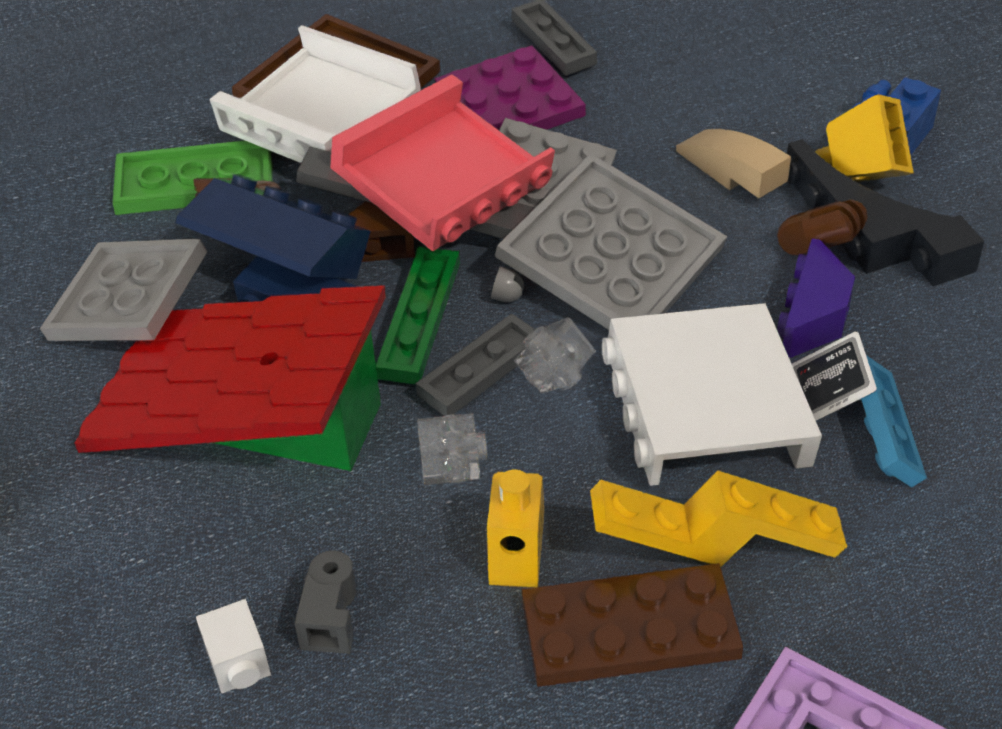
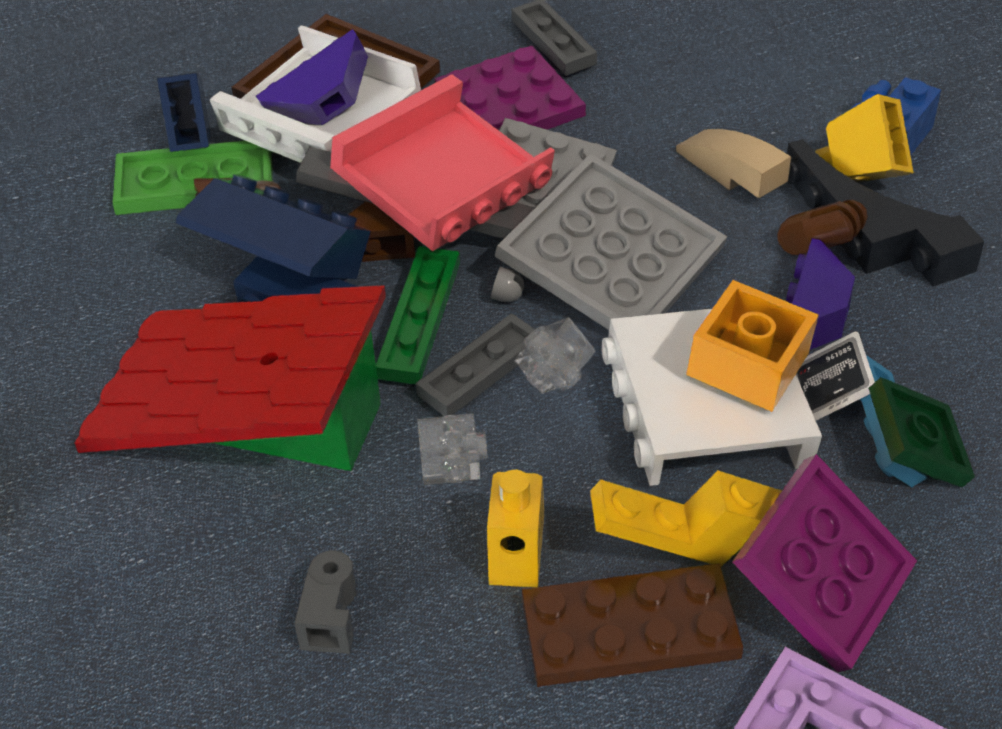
light grey plate [40,239,208,341] -> none
white brick [196,599,271,694] -> none
none -> dark blue torso [157,72,210,152]
none -> dark purple slope [256,29,368,125]
none -> light orange brick [686,280,819,412]
none -> magenta plate [732,454,917,673]
none -> dark green plate [868,377,975,488]

